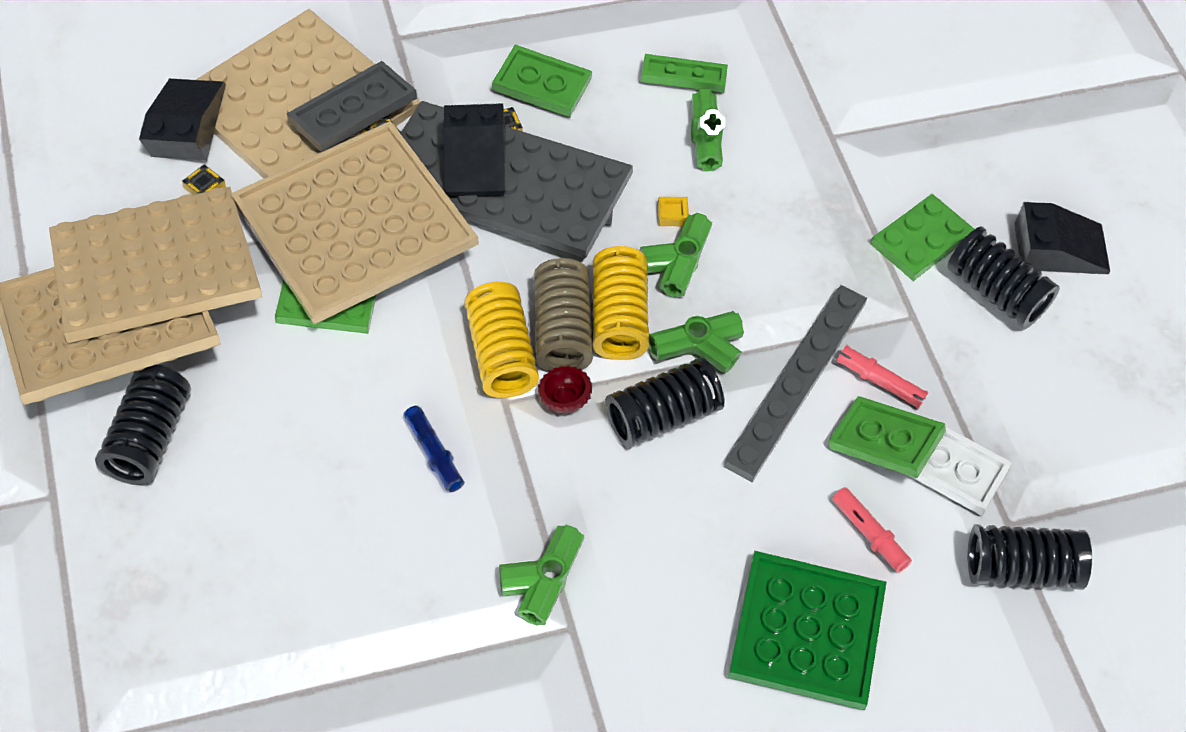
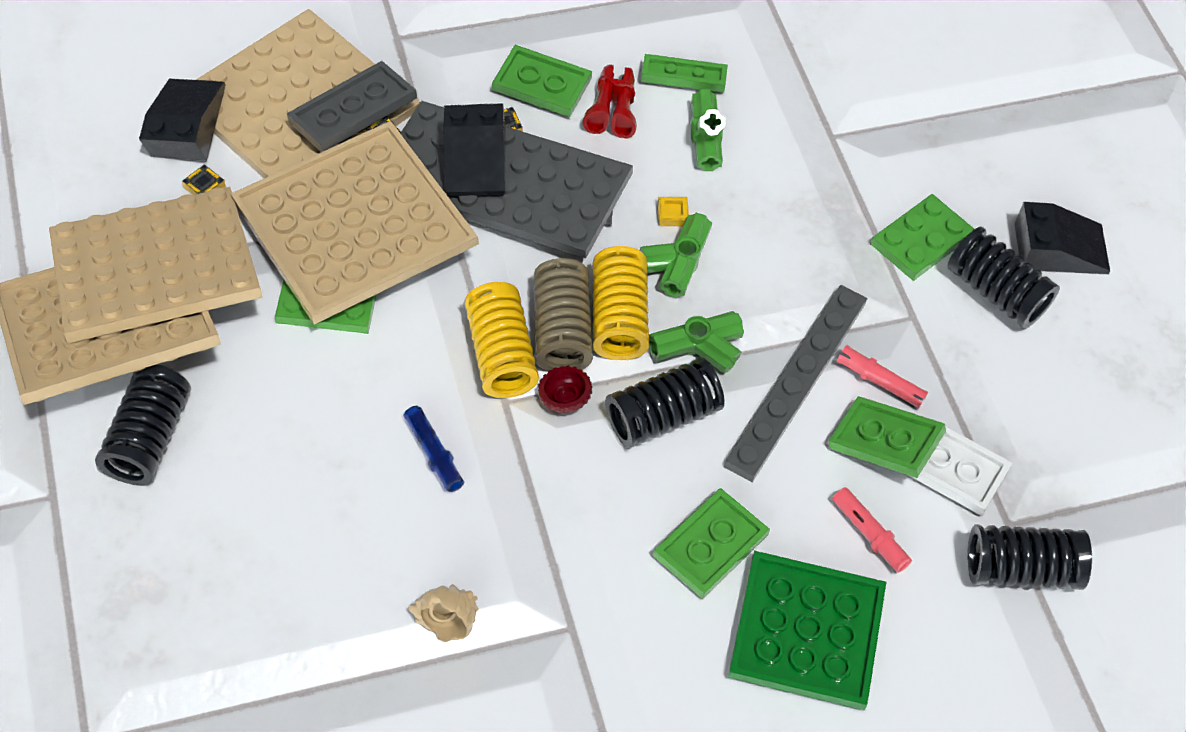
bright green piece [499,524,584,626] -> none
none -> tan hair [408,584,479,643]
none -> red piece [583,65,637,139]
none -> bright green plate [653,488,770,599]

